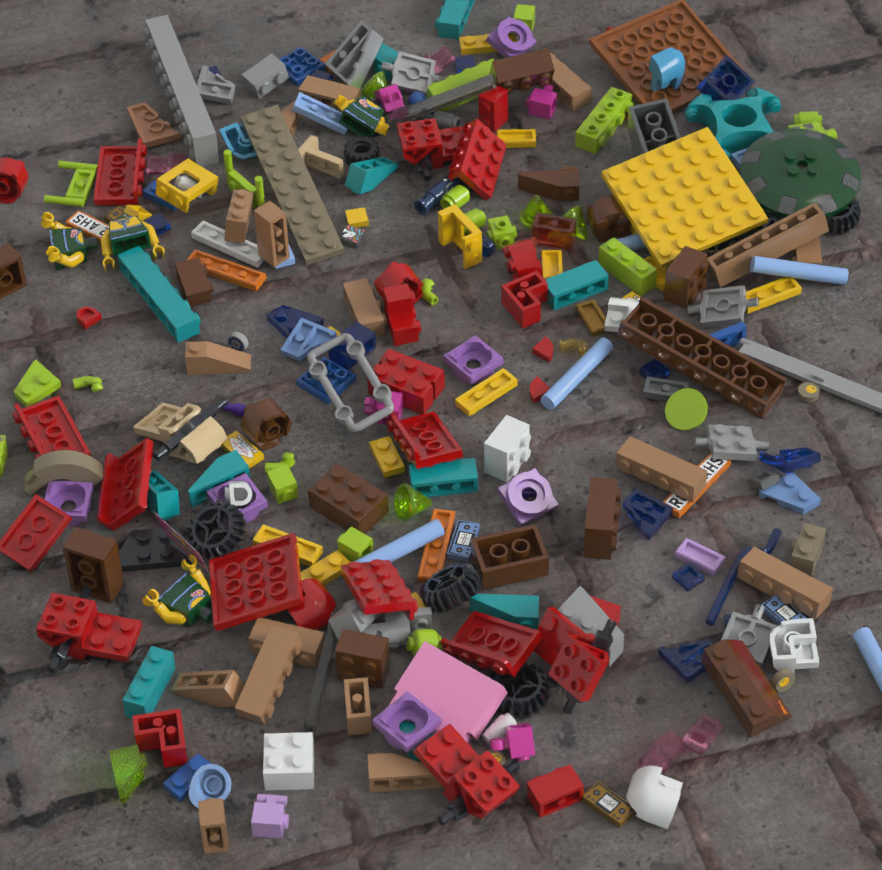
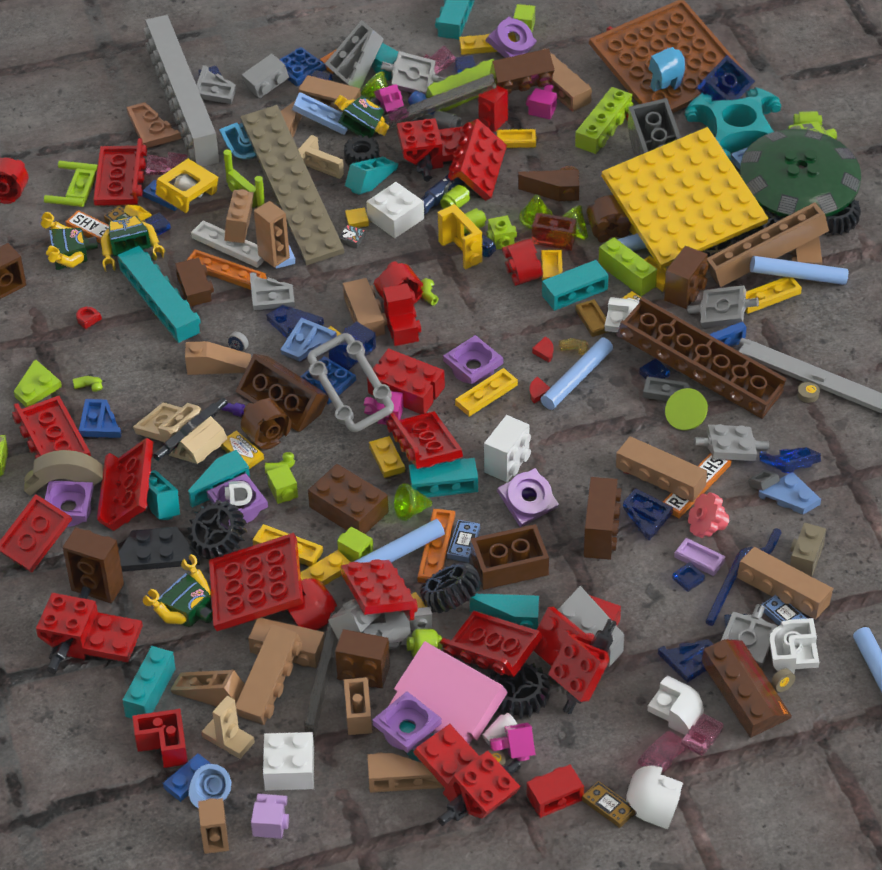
clear neon green slope [109,744,147,803] -> none
dark pink sticker [153,511,210,575] -> none
red brick [501,271,548,328] -> none
none -> blue wing [79,399,122,438]
none -> tan bracket [201,696,255,759]
none -> reddish brown slope [236,354,329,432]
none -> light grey wing [250,273,295,310]
none -> white brick [367,182,424,238]
none -> white brick [648,676,704,737]
none -> coral plant [688,492,729,538]

